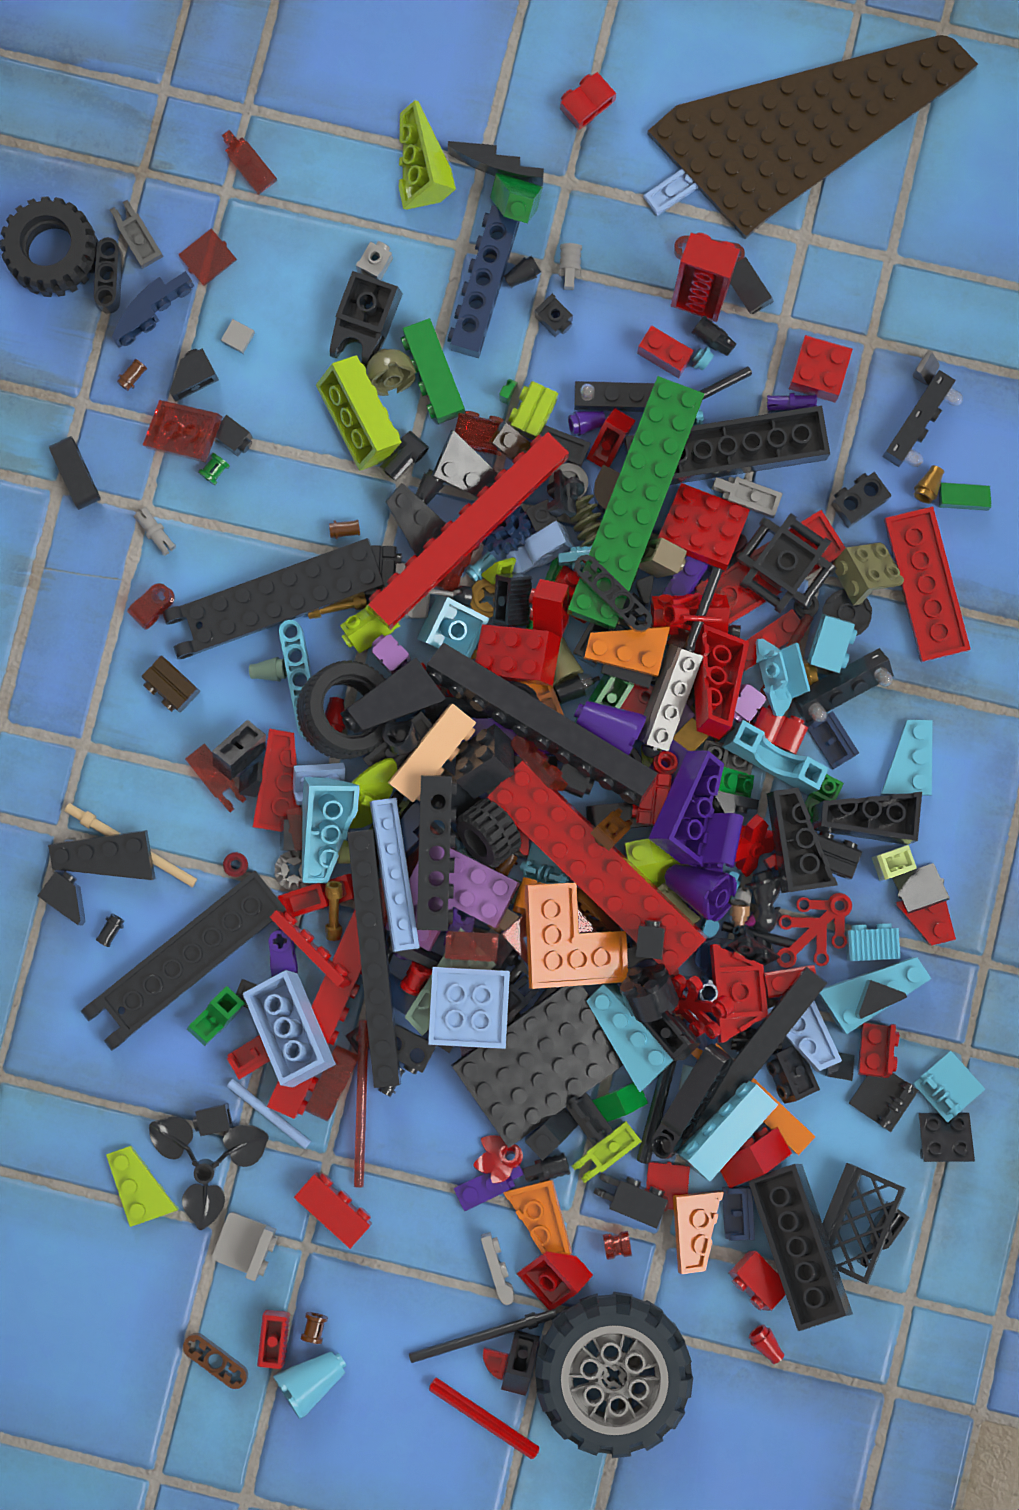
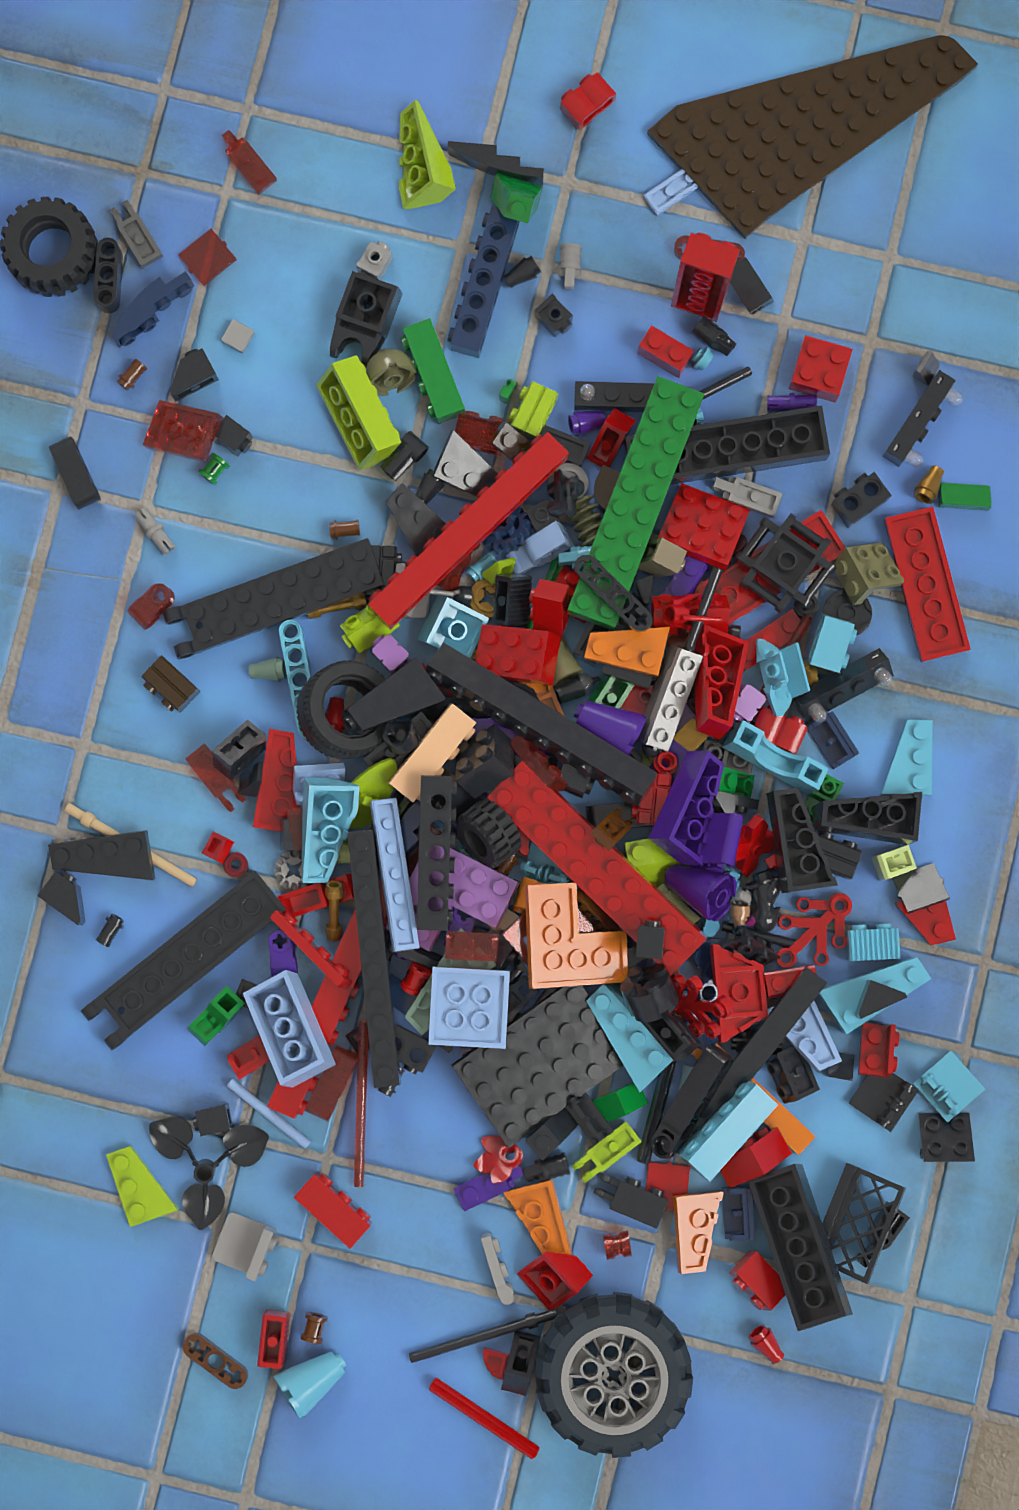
none -> red plate [202,831,234,864]

